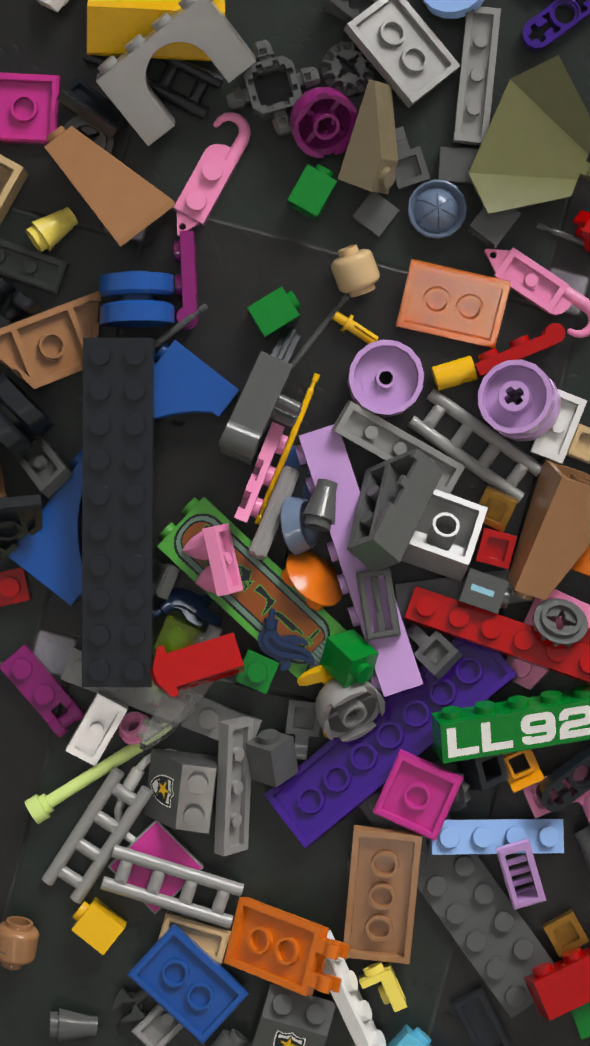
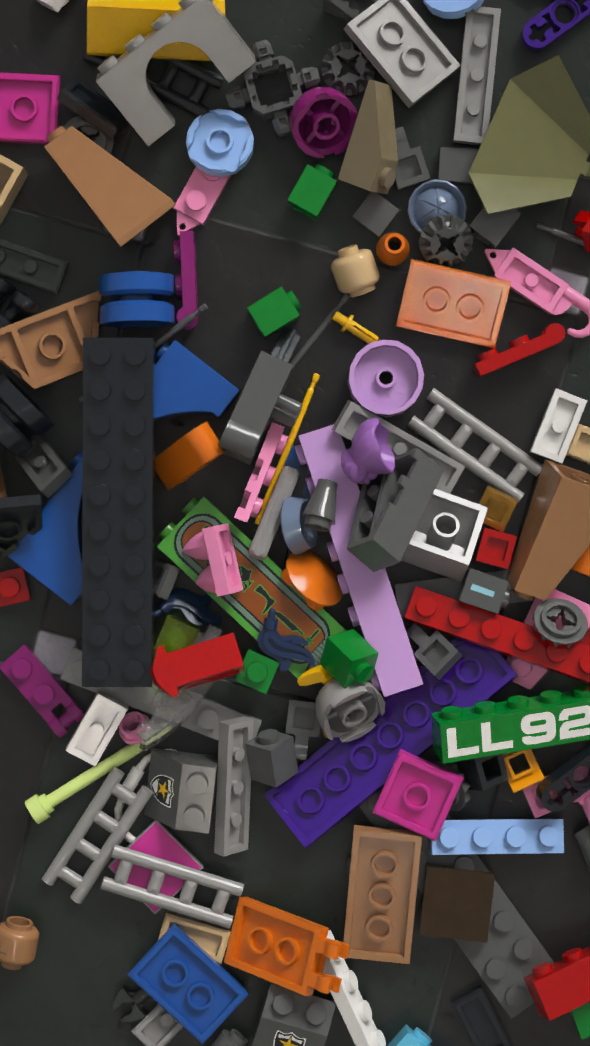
light yellow cone [26,207,78,253] -> none
dark grey cone [48,1008,98,1043] -> none
yellow brick [71,897,127,955] -> none
dark grey tile [356,567,401,641] -> none
light yellow bracket [359,961,407,1012] -> none
yellow piece [431,356,478,391] -> none
lavender wheel [478,359,561,442] -> none
lavender slope [495,838,546,910] -> none
pearl gold plate [542,909,589,957] -> none
none -> orange beam [155,422,226,491]
none -> light blue tile [186,109,254,177]
none -> medium lavender hair [341,418,395,484]
none -> orange cone [376,232,410,266]
none -> dark grey gear [419,215,473,268]
none -> dark brown tile [419,865,495,943]

